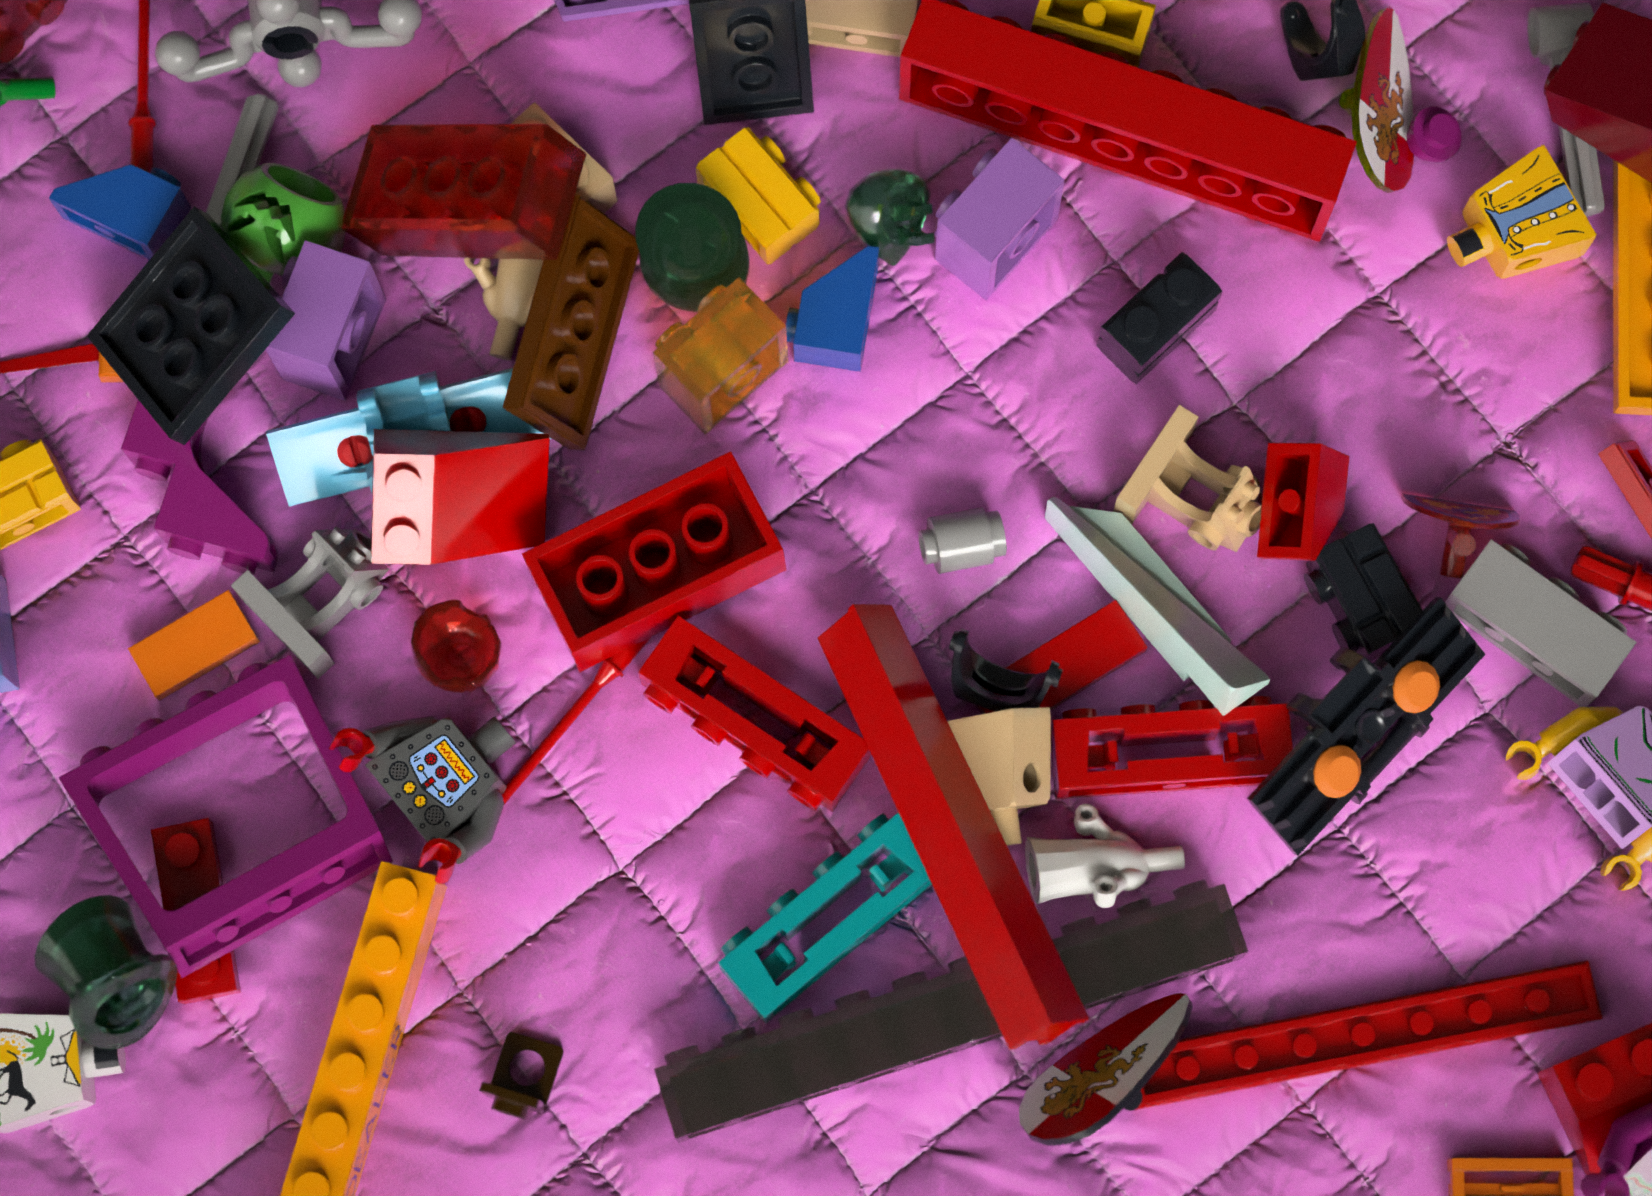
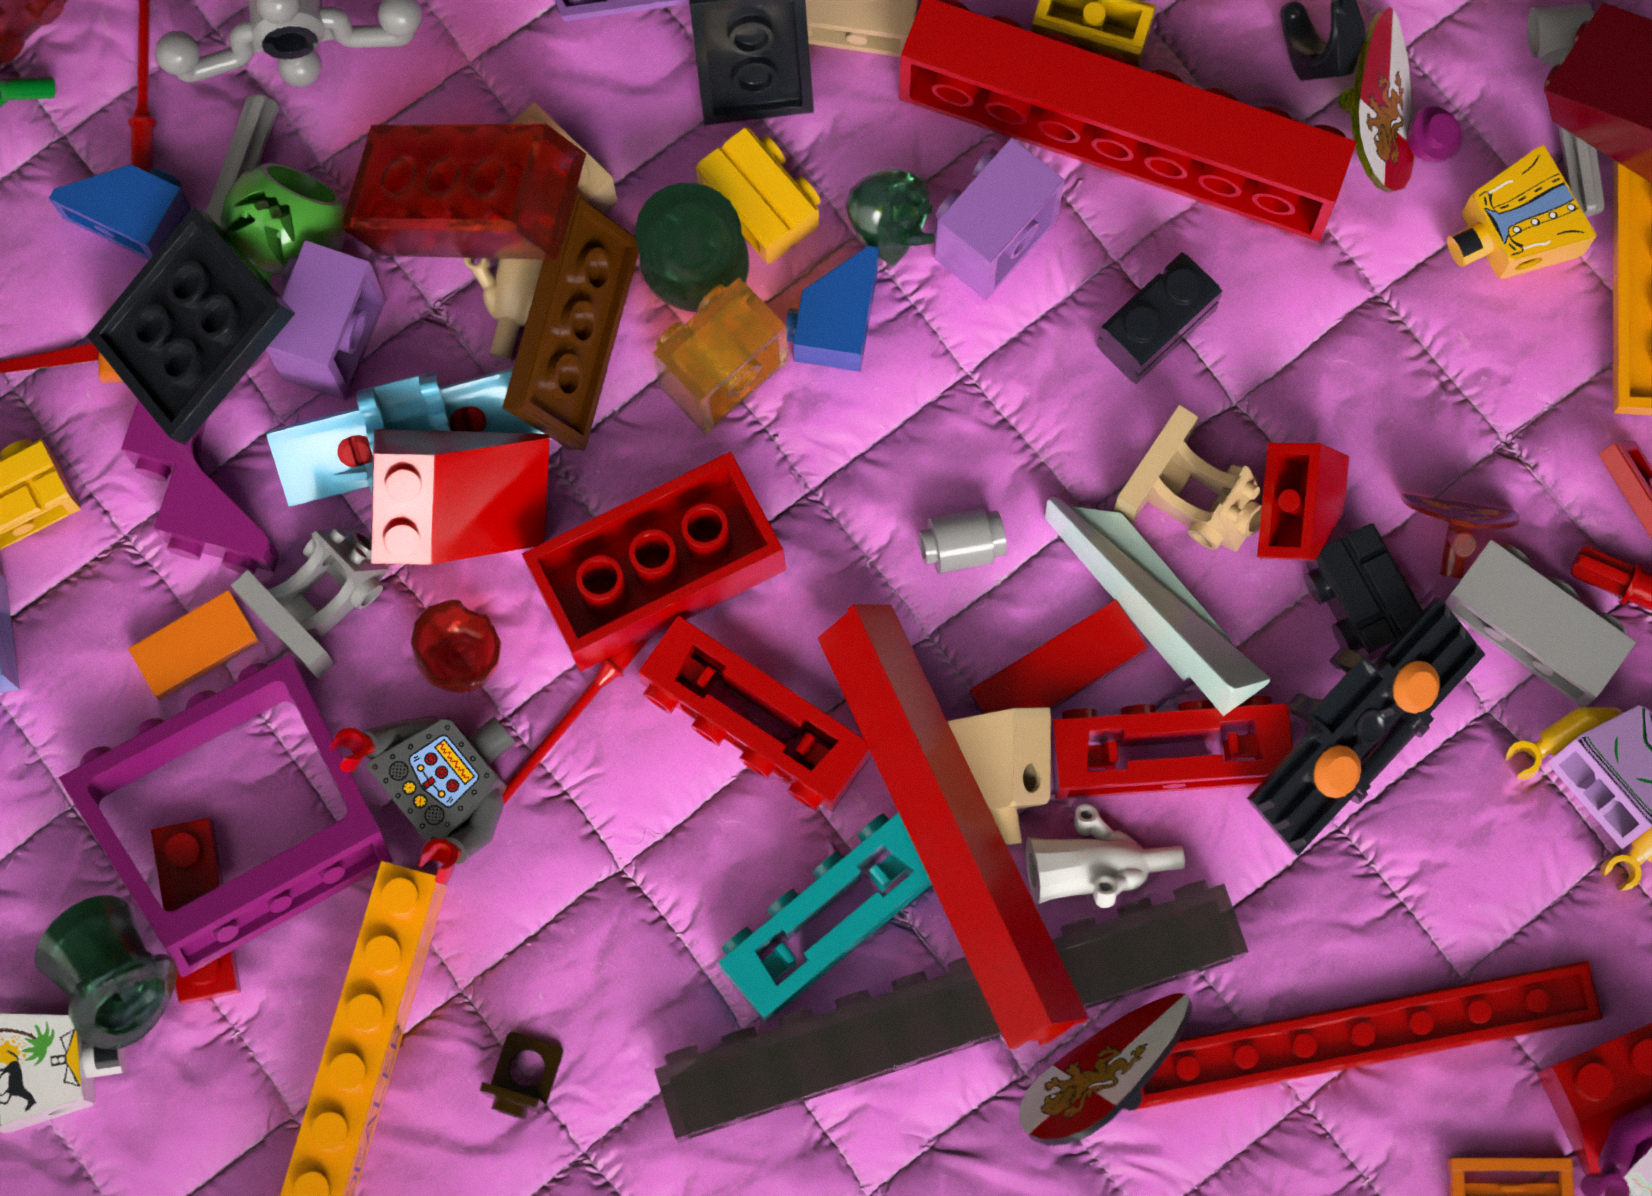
black helmet [949,629,1063,712] -> none

